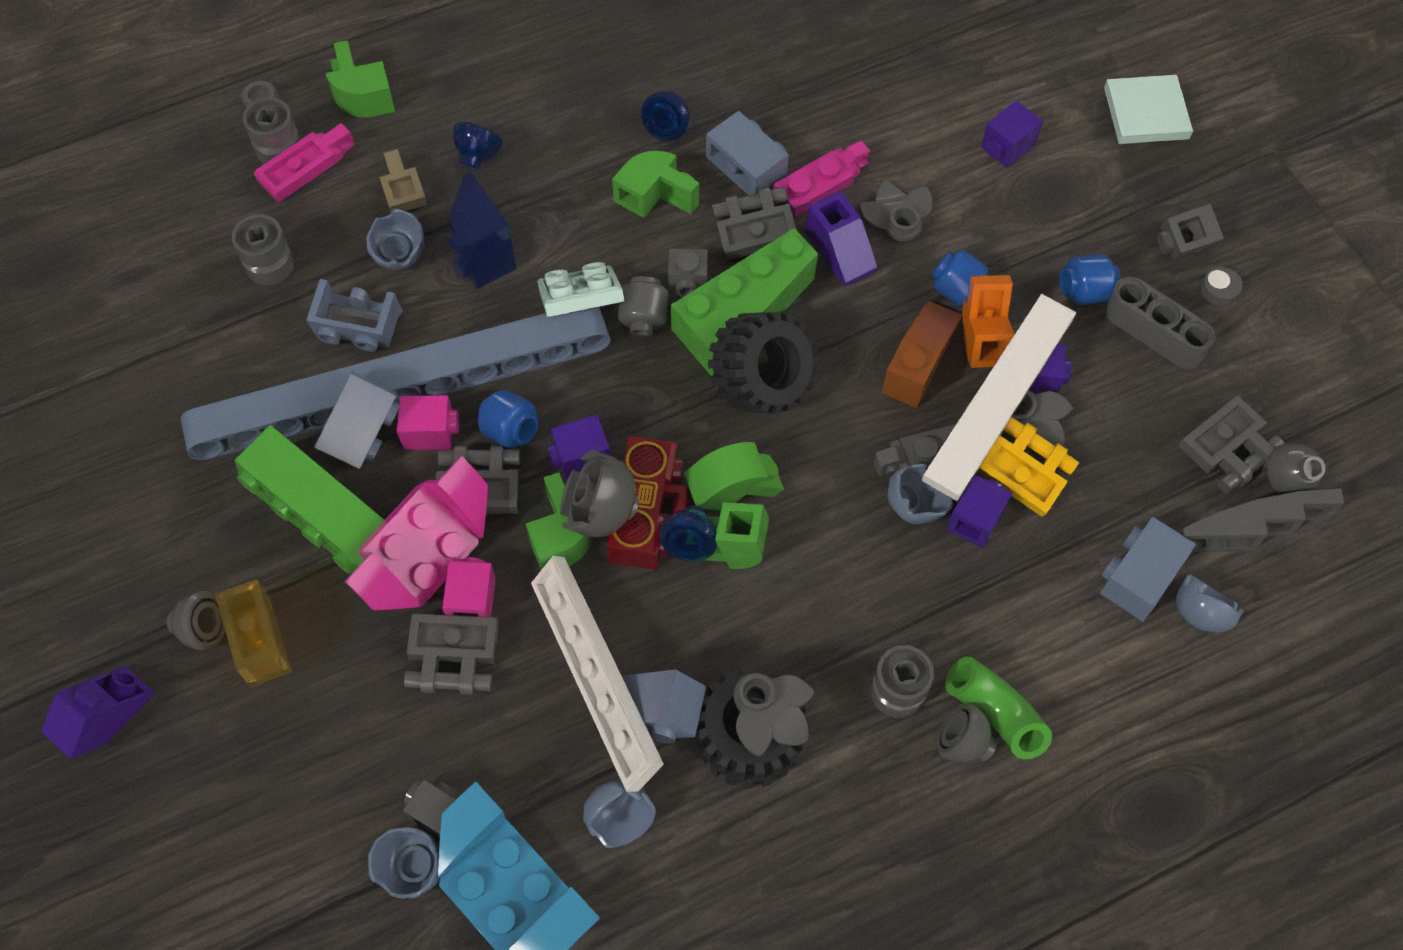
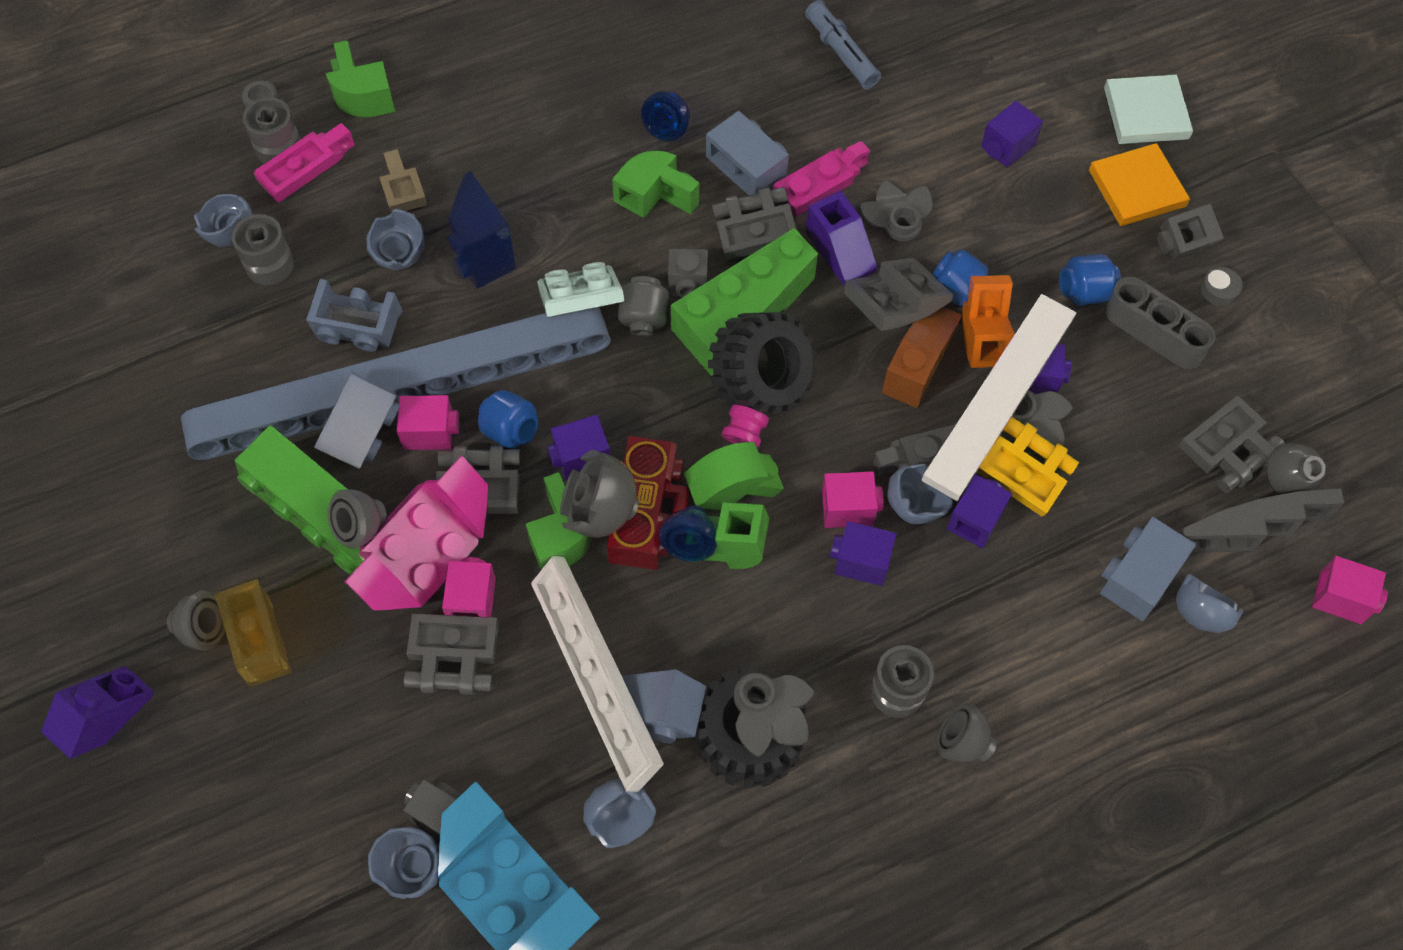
clear blue brick [453,122,503,169] -> none
bright green cylinder [945,656,1052,759] -> none
none -> sand blue hair [194,194,252,248]
none -> dark grey brick [328,489,386,549]
none -> dark pink wheel [721,405,769,449]
none -> sand blue pin [805,0,881,90]
none -> dark pink brick [821,472,884,528]
none -> dark purple brick [830,521,896,586]
none -> dark grey slope [844,258,953,331]
none -> light orange tile [1089,143,1190,227]
none -> dark pink brick [1312,555,1388,625]

